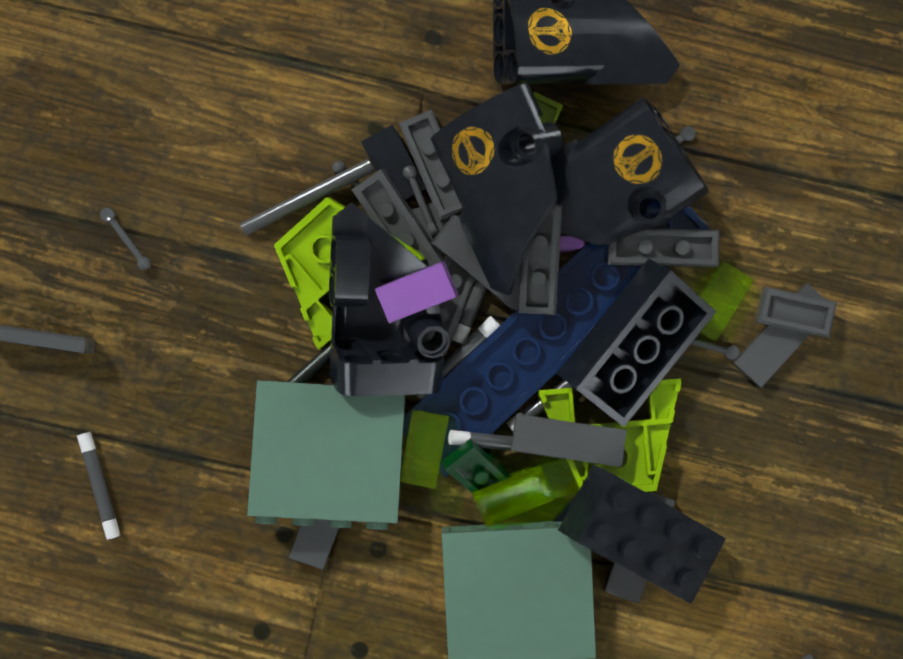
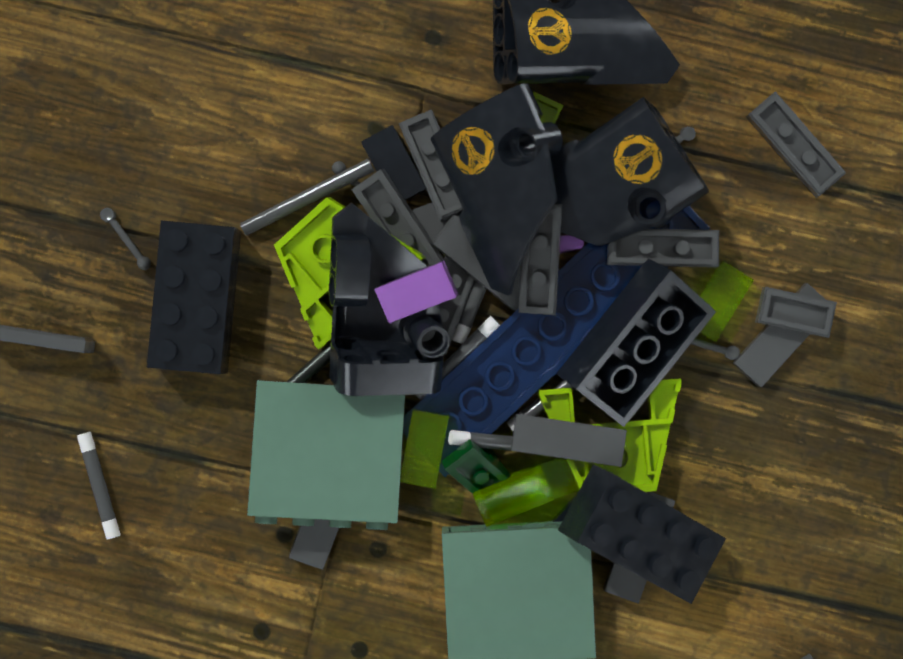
dark grey hinge [402,165,438,238] -> none
none -> black brick [147,220,241,374]
none -> dark grey tile [746,91,846,198]

